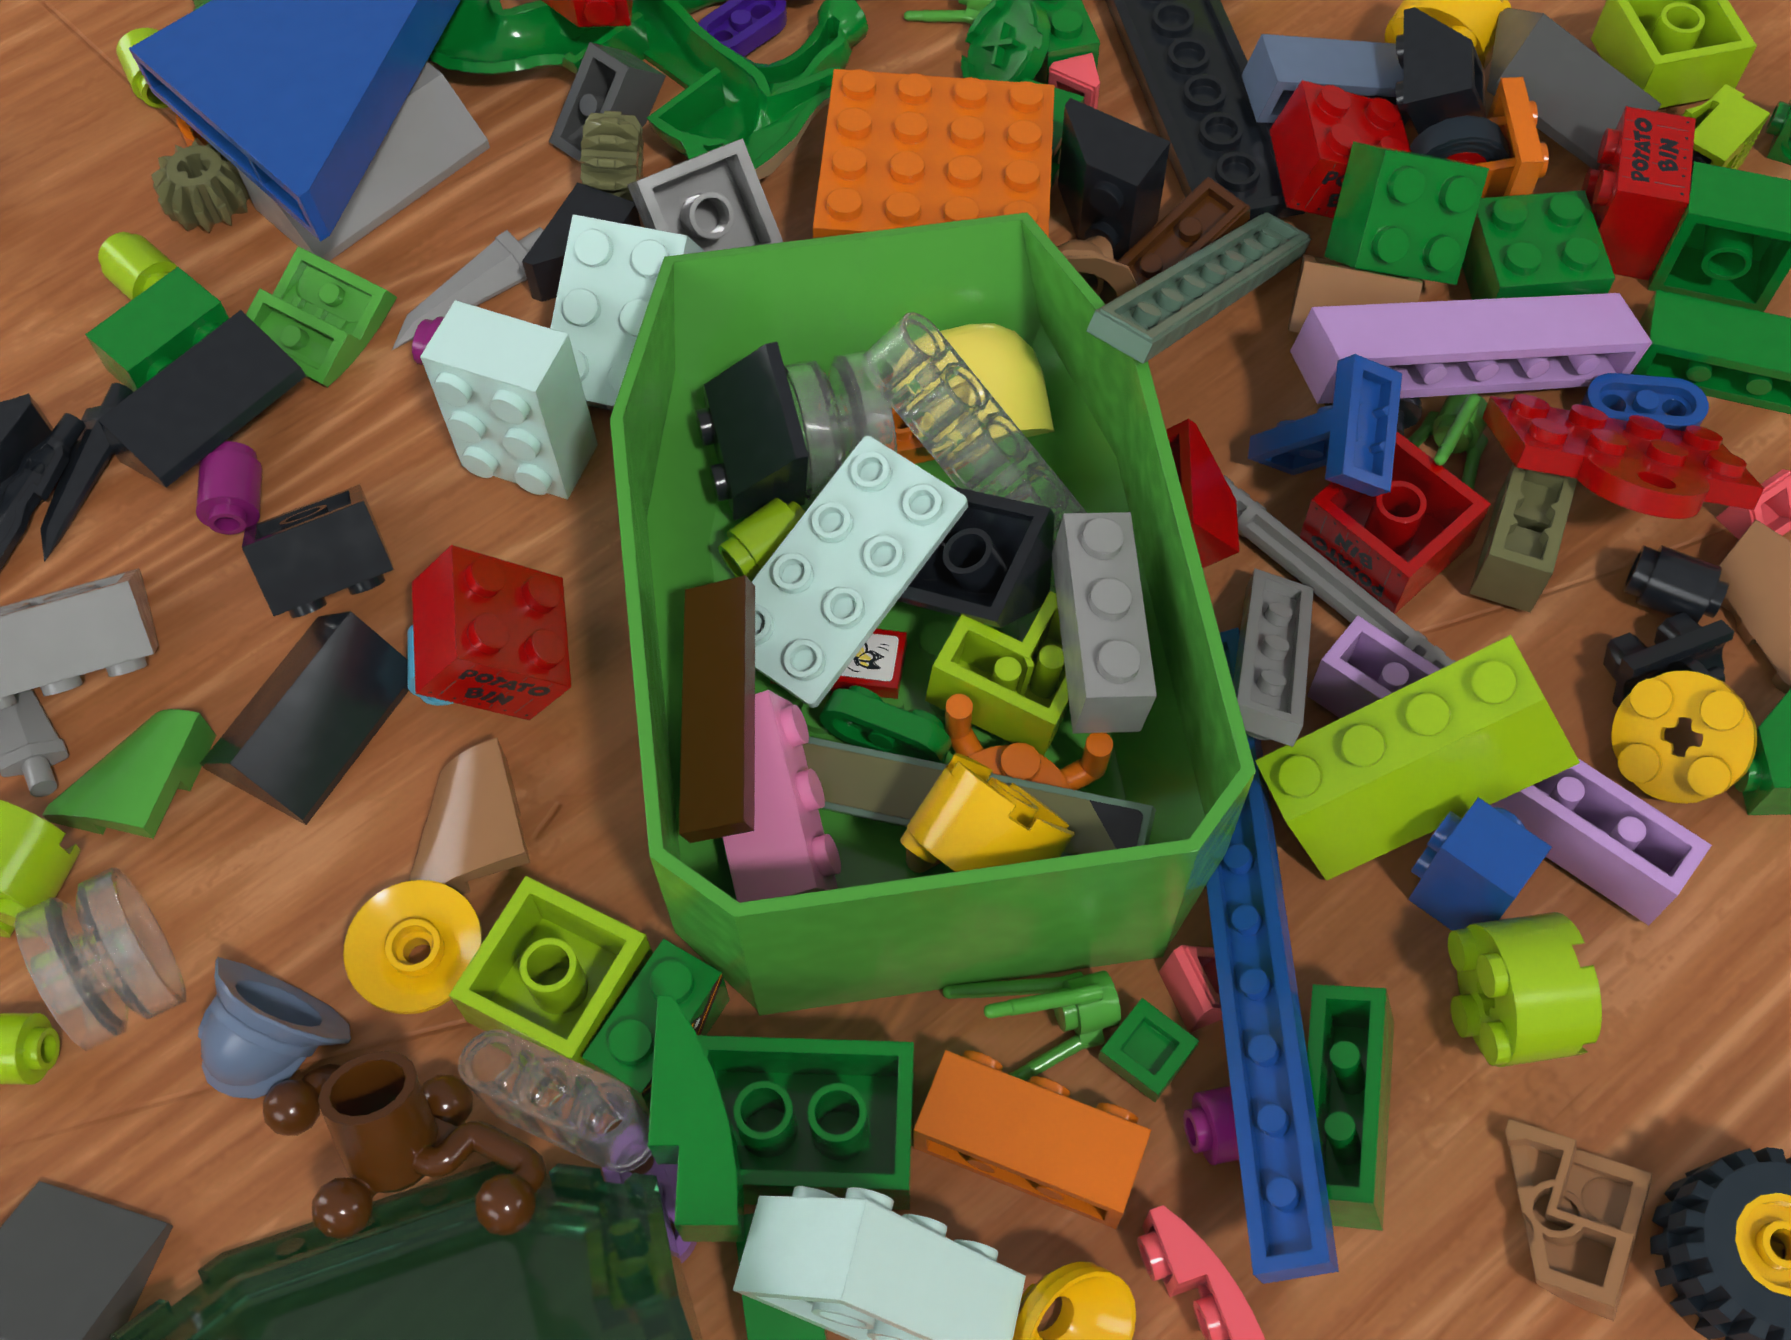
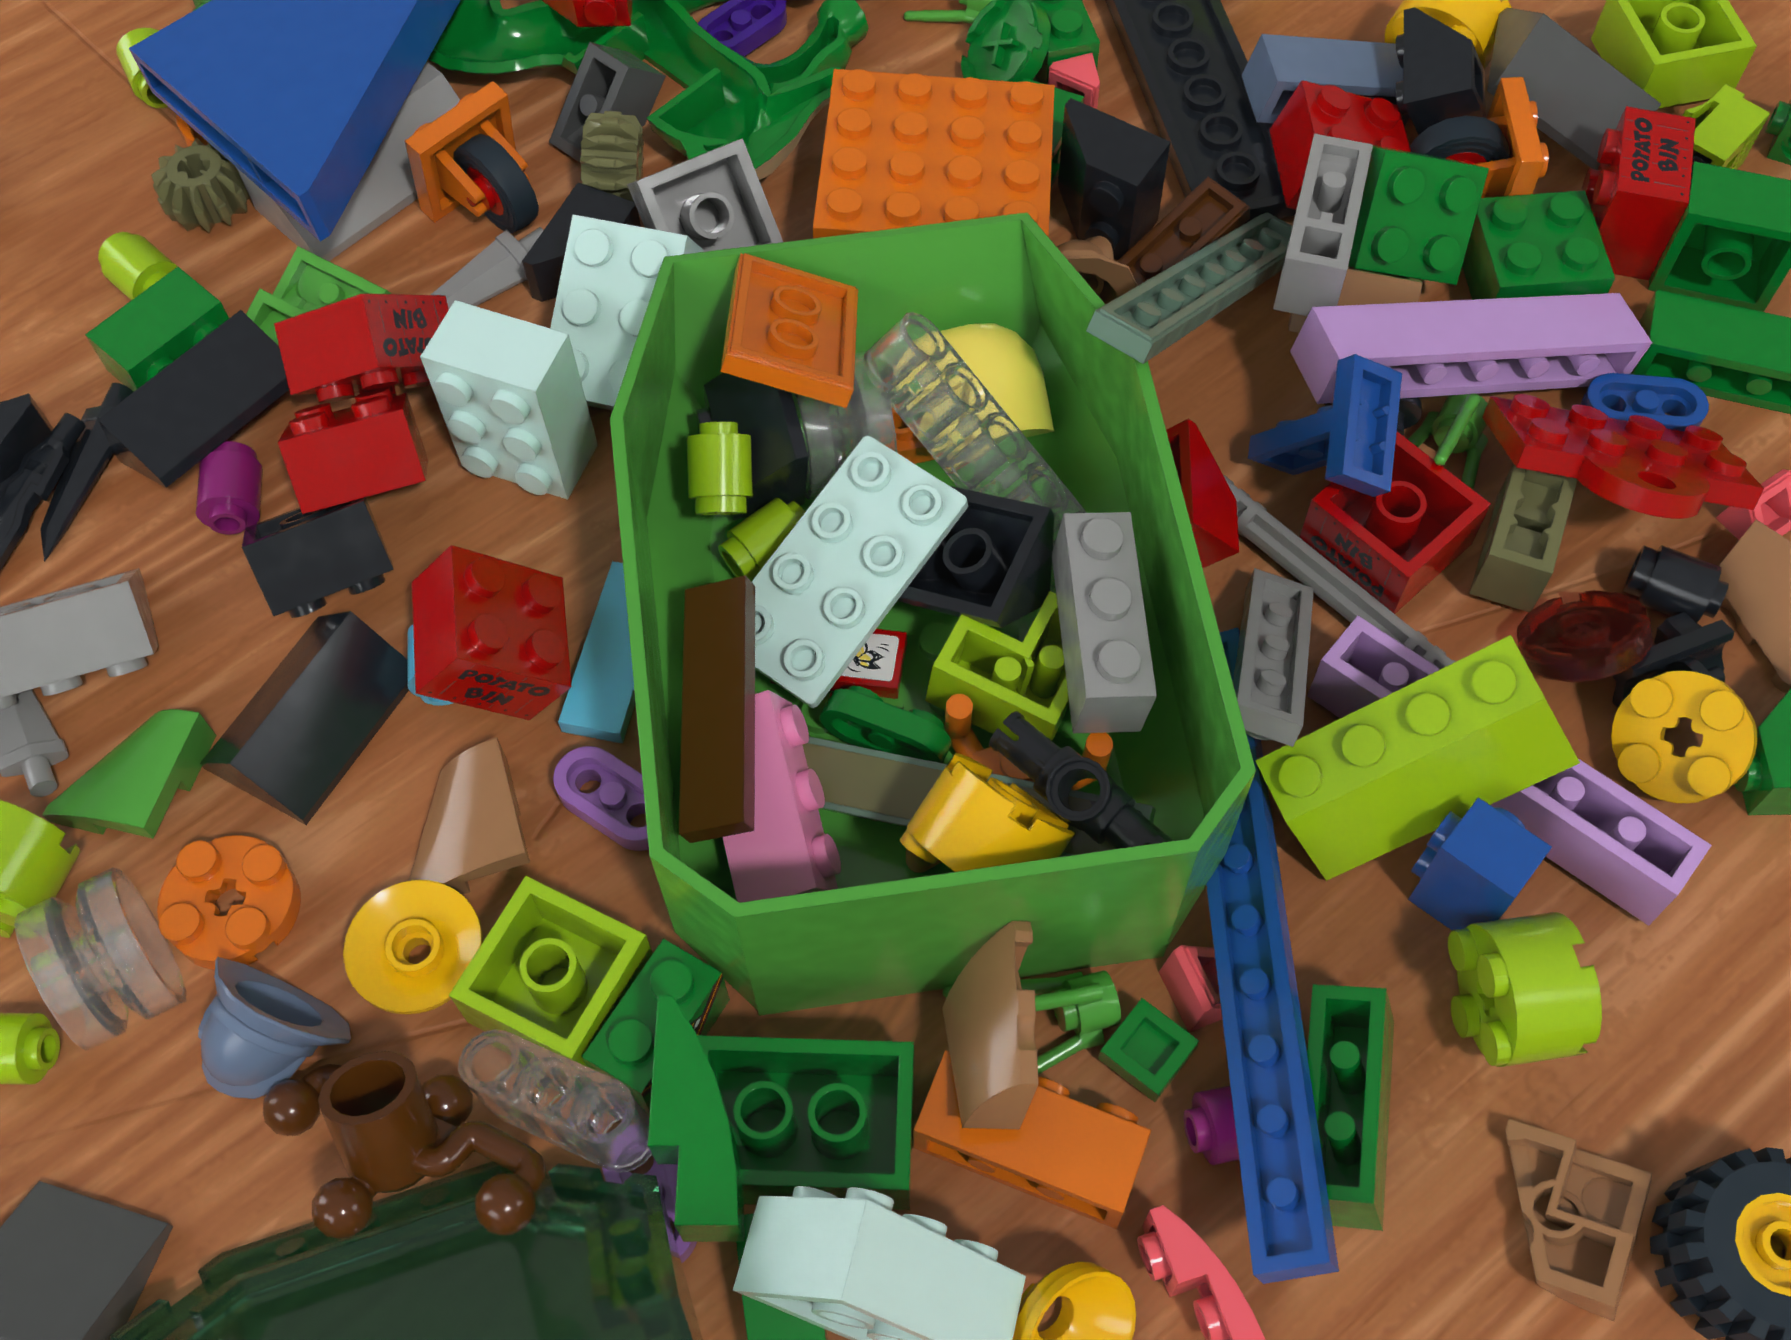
none -> orange plate [157,835,301,970]
none -> red brick [274,294,449,404]
none -> red brick [278,387,428,514]
none -> orange plate [405,81,539,234]
none -> medium lavender plate [553,746,649,851]
none -> medium azure tile [558,561,636,744]
none -> lime brick [687,422,753,515]
none -> orange tile [720,253,858,408]
none -> medium nougat slope [942,921,1039,1129]
none -> black pin [989,711,1177,849]
none -> light grey slope [1273,134,1373,316]
none -> clear red tile [1517,590,1653,682]

